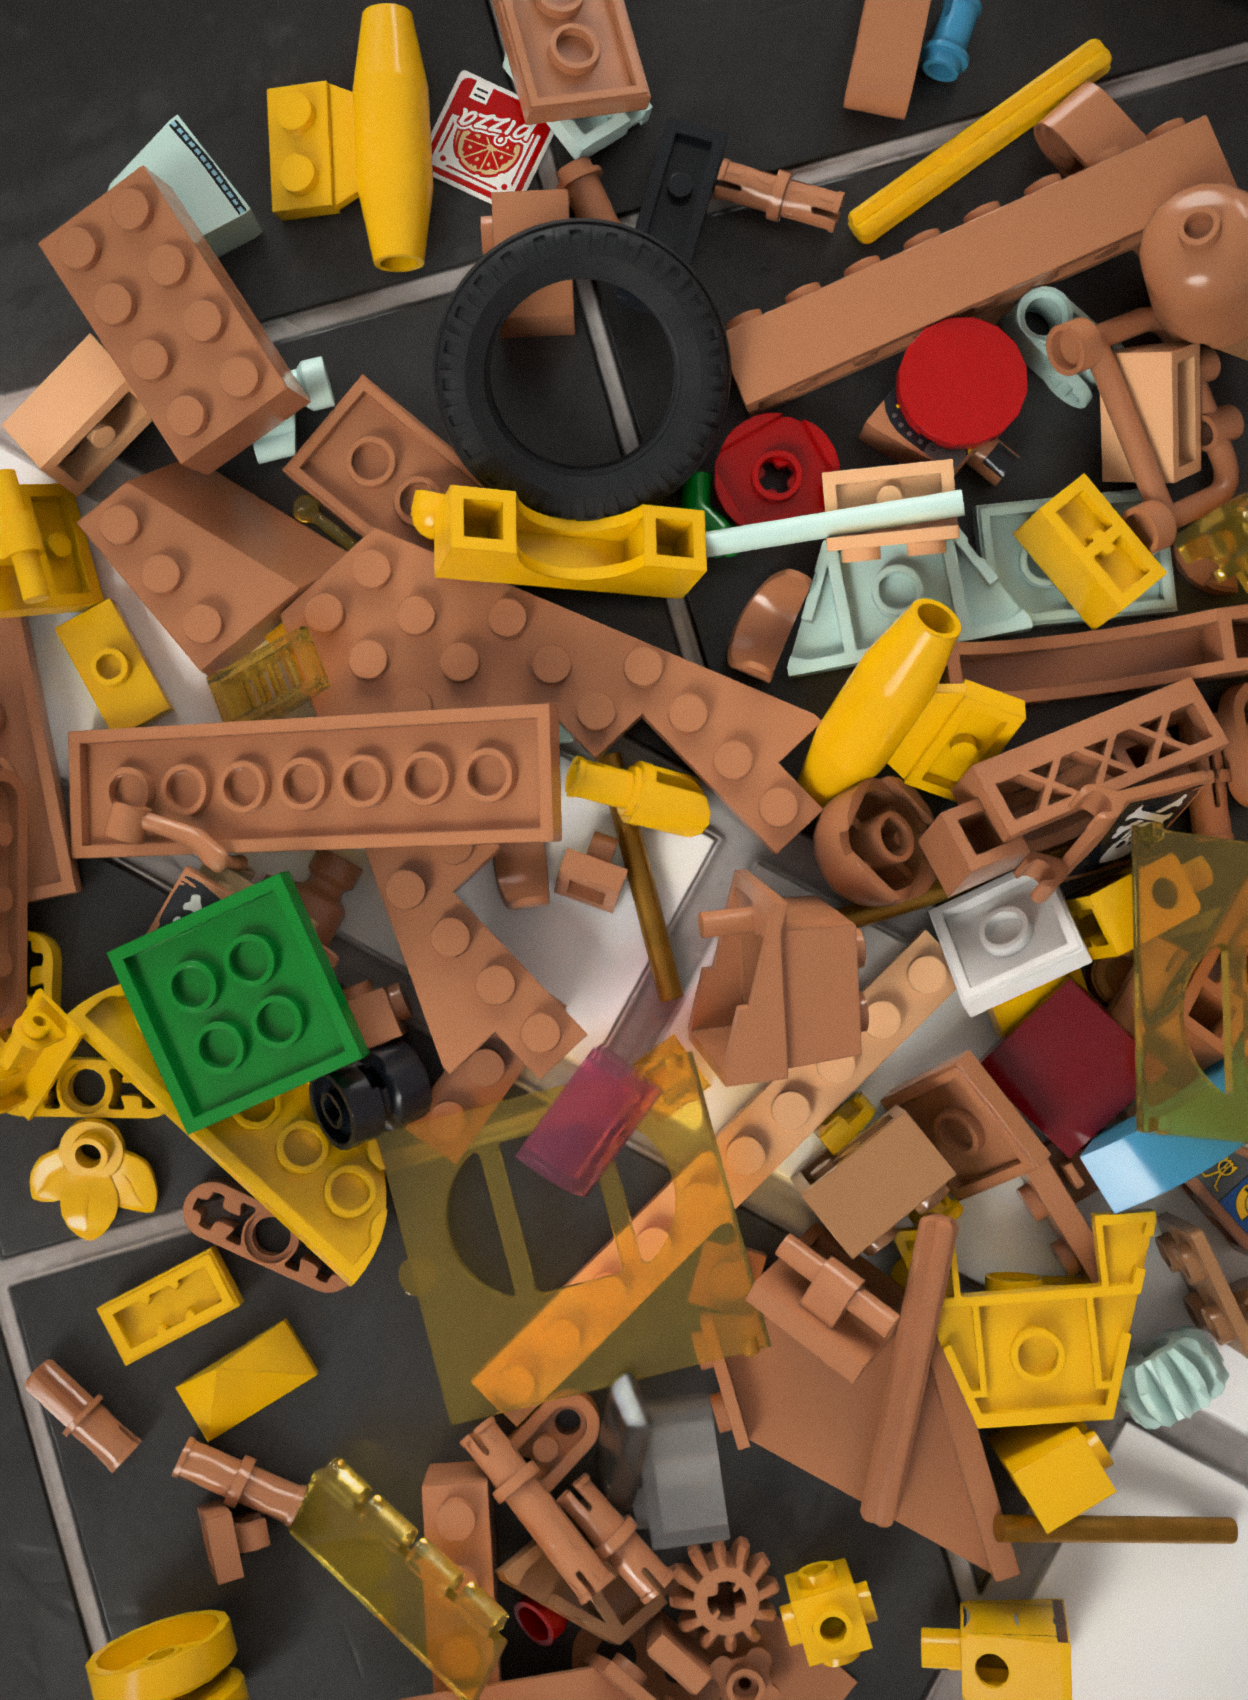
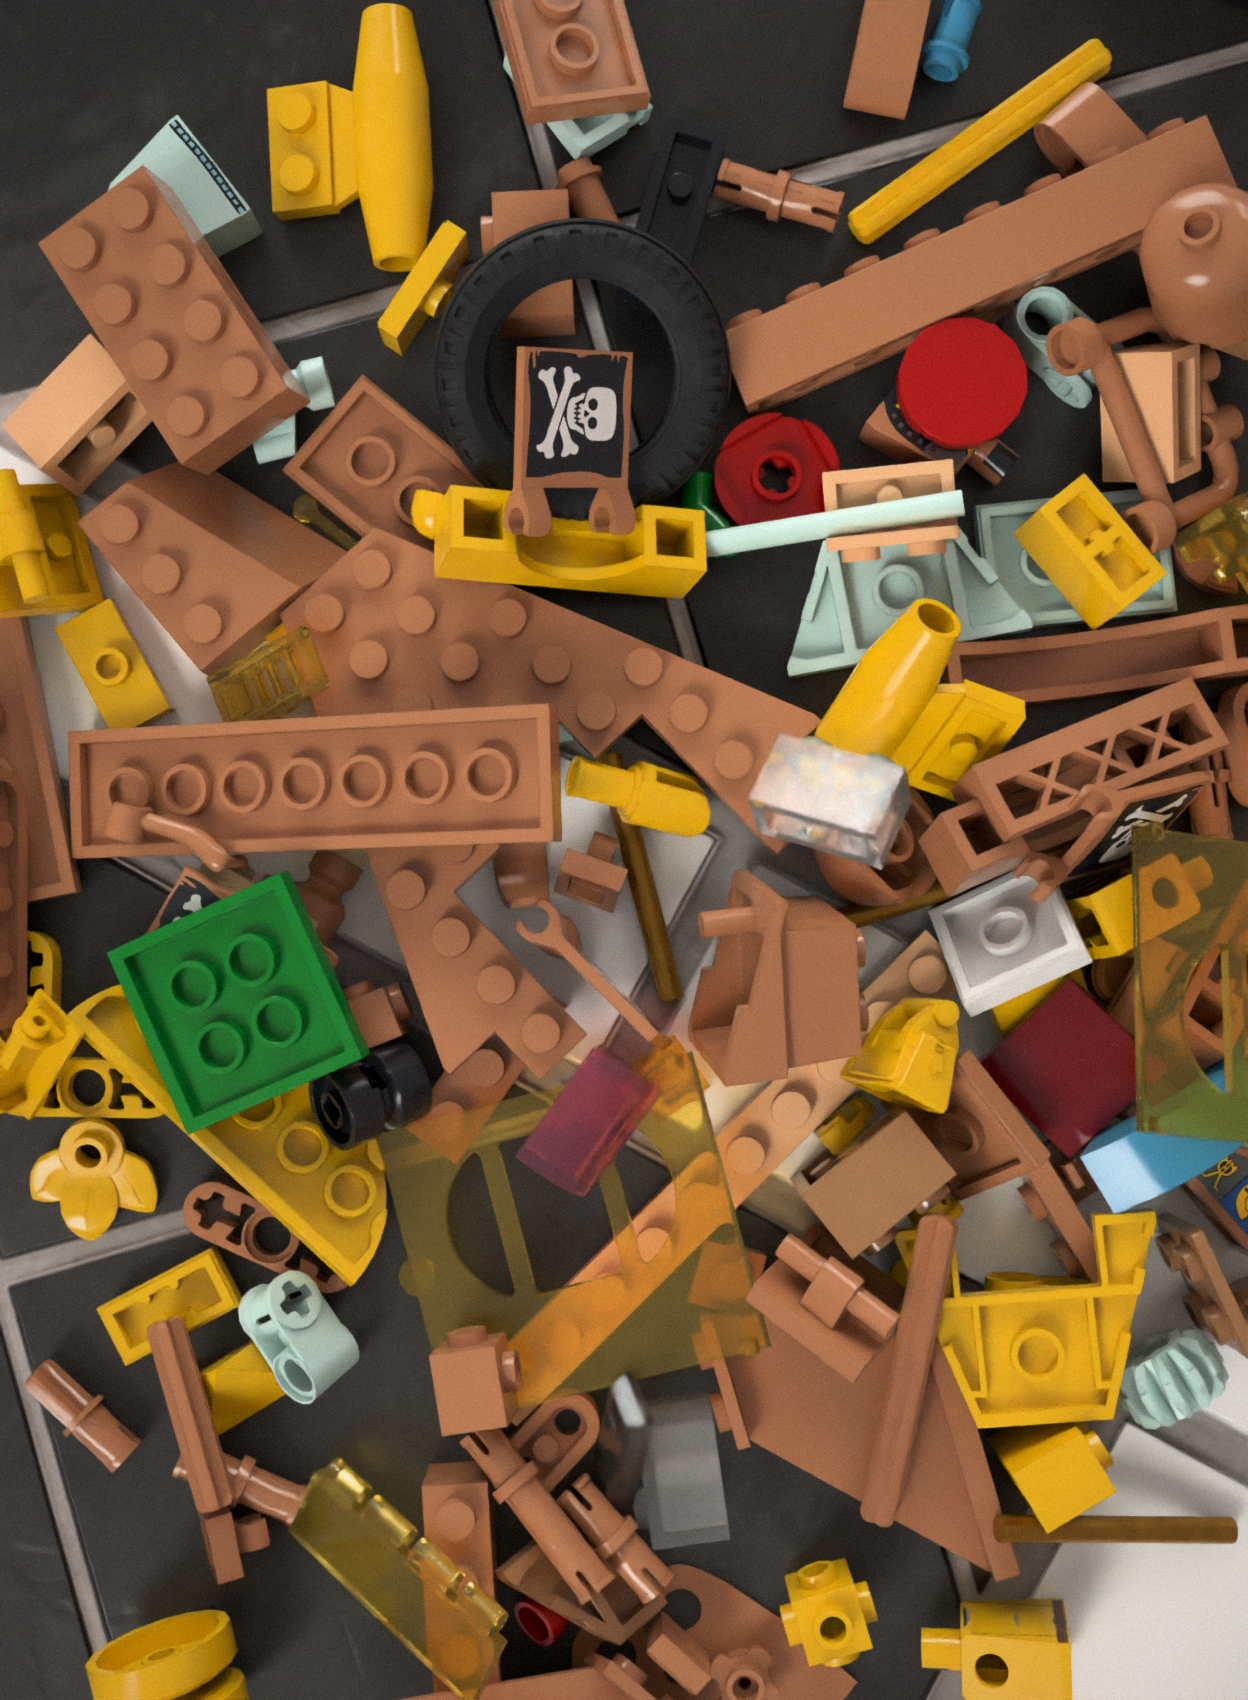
sticker [431,70,554,204] -> none
nougat gear [668,1532,779,1653] -> none
nougat helmet [727,569,812,684] -> none
none -> nougat axle [146,1316,235,1513]
none -> light aqua piece [238,1271,360,1404]
none -> yellow plate [377,220,470,356]
none -> nougat brick [429,1325,523,1436]
none -> flag [503,346,636,537]
none -> nougat flag [516,899,673,1050]
none -> clear brick [748,733,911,869]
none -> yellow piece [840,996,960,1114]

